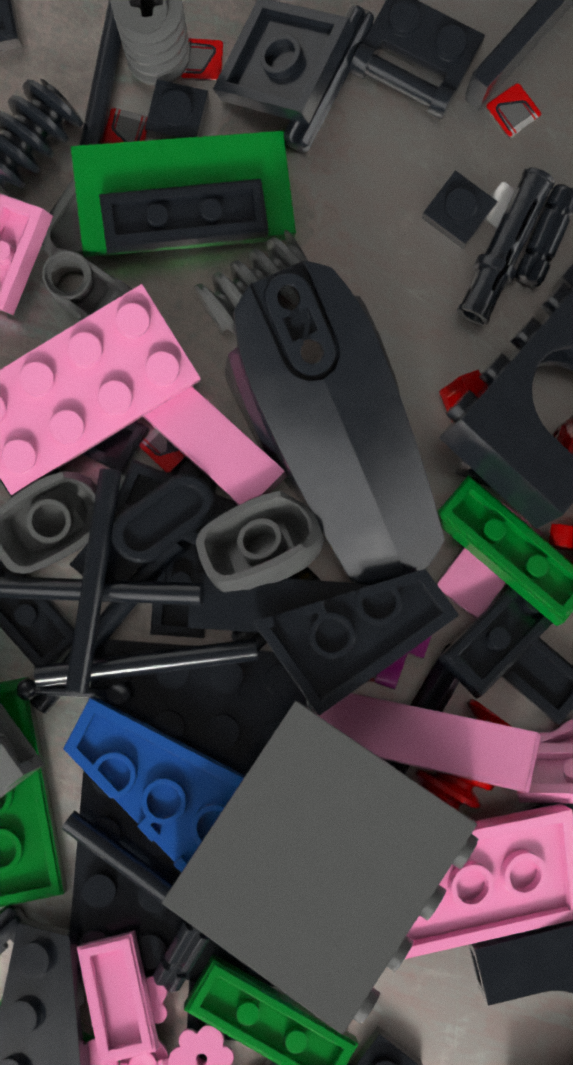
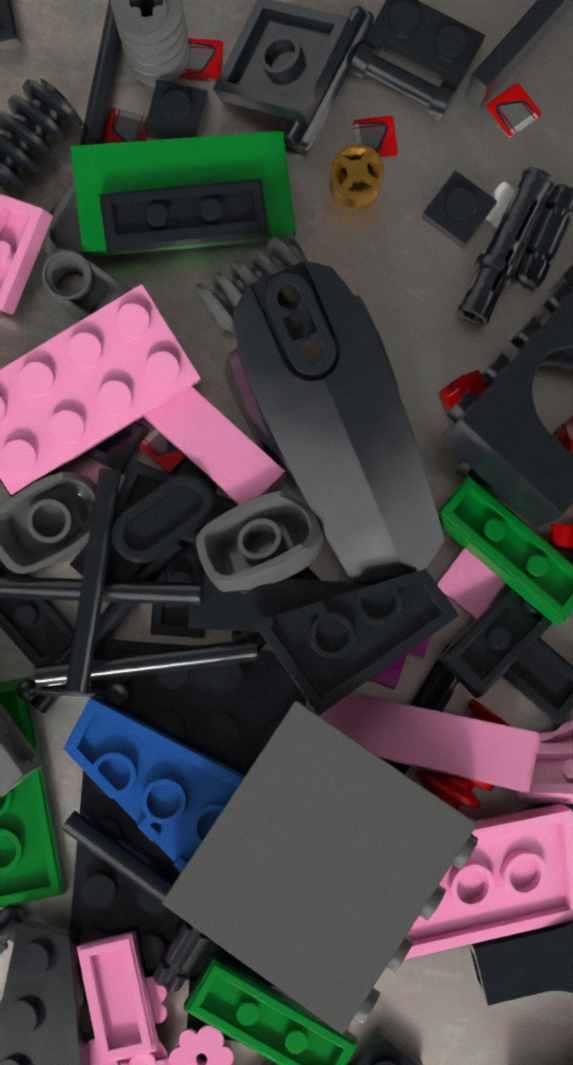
none -> pearl gold wheel [329,144,384,211]
none -> sticker [353,116,398,158]

